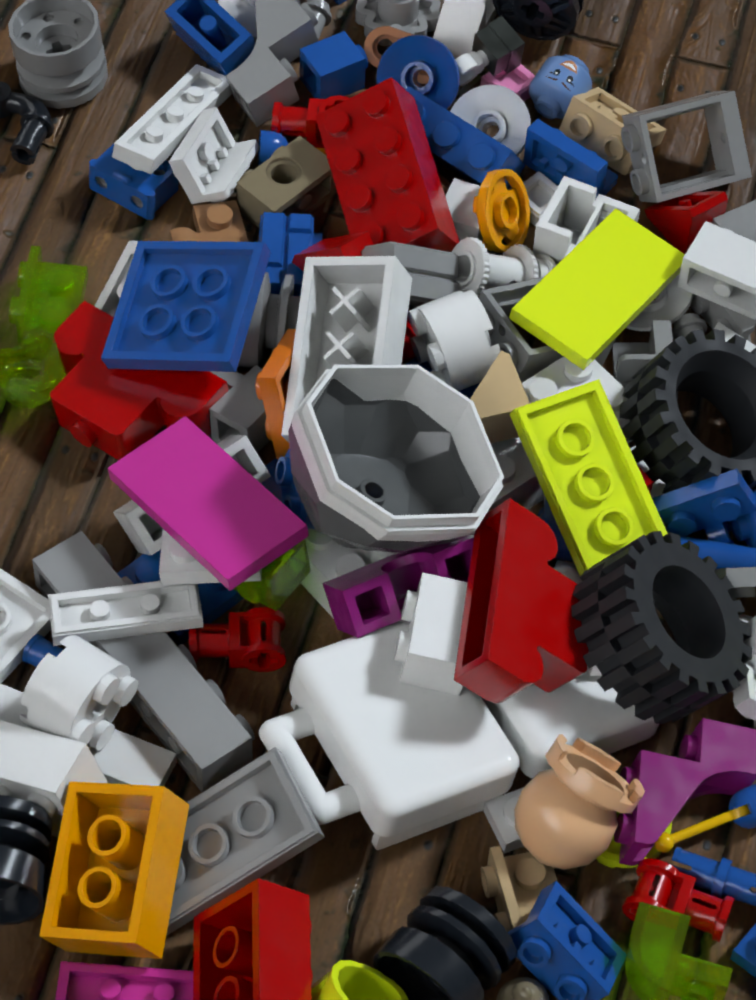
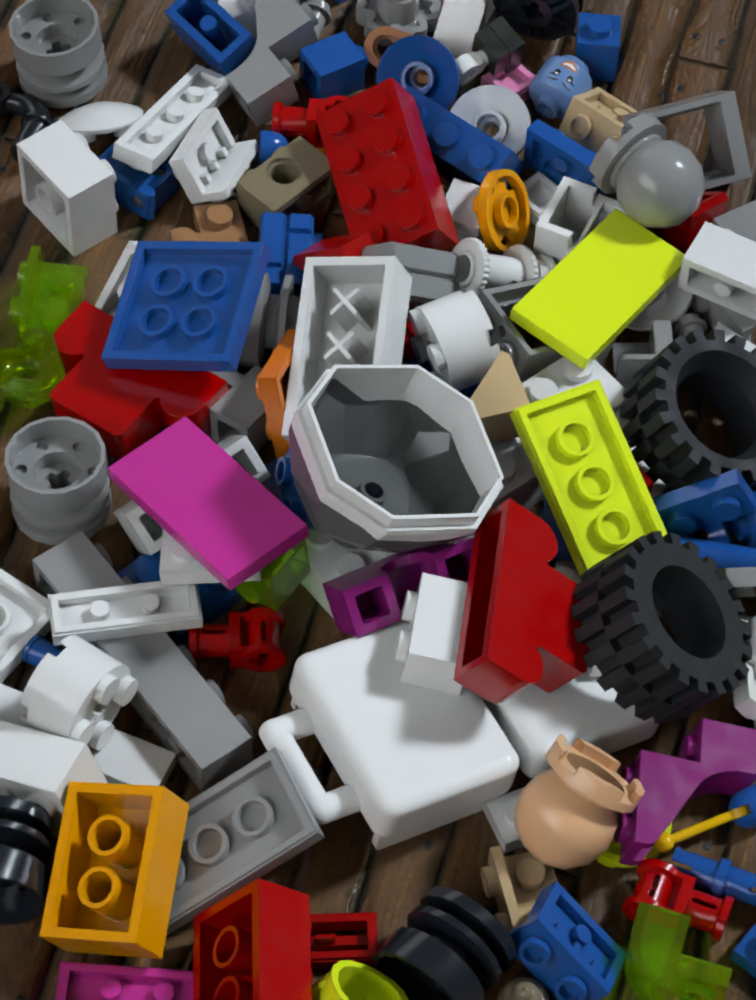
none -> light grey wheel [4,416,112,546]
none -> white brick [16,119,119,257]
none -> white dish [58,101,144,143]
none -> red tile [310,912,379,970]
none -> blue brick [574,12,621,82]
none -> light grey tile [589,113,705,229]

